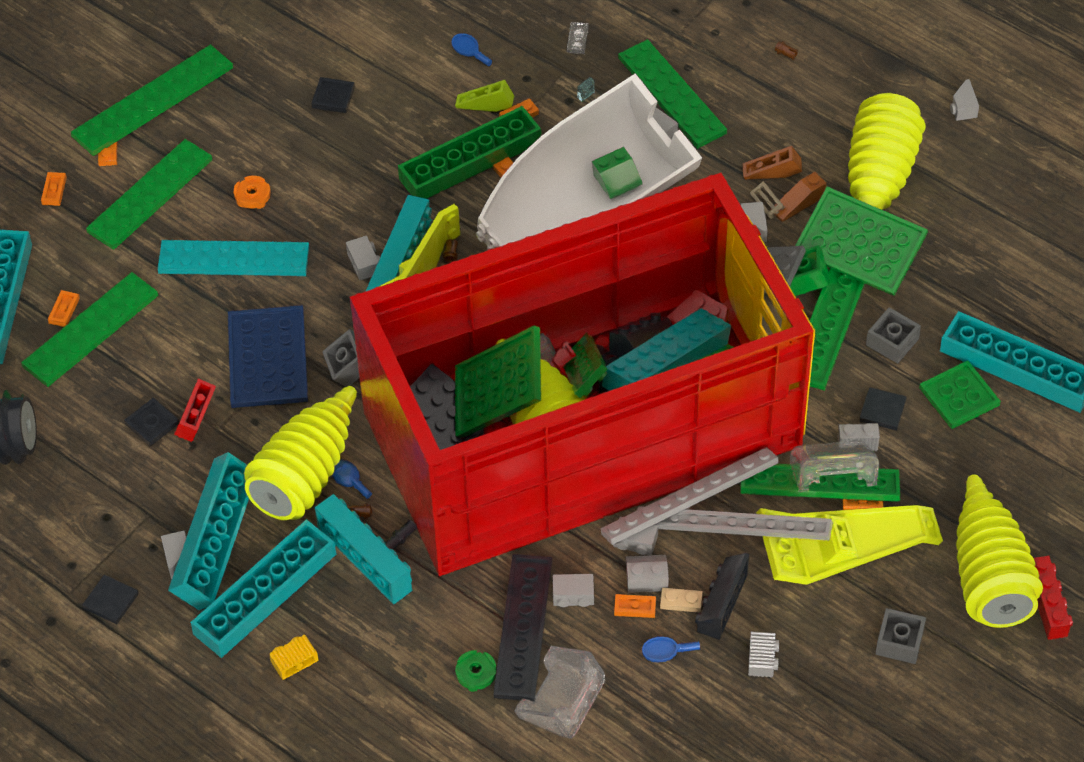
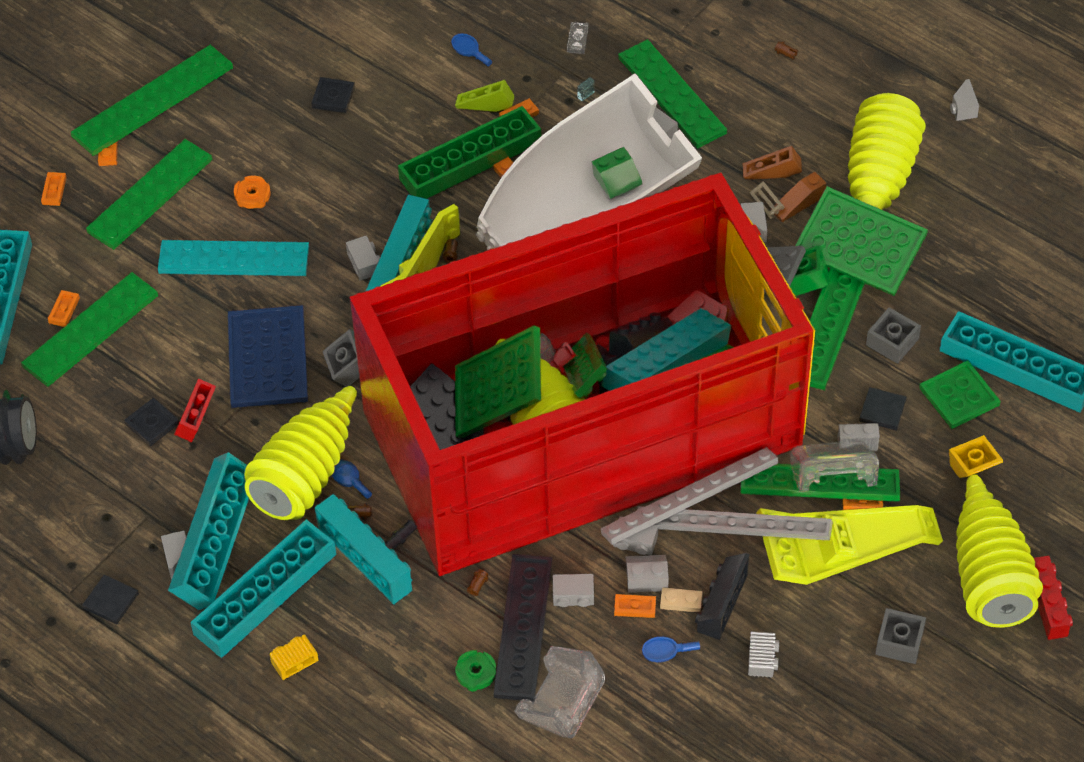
none -> reddish brown pin [467,569,488,596]
none -> yellow slope [949,435,1003,478]

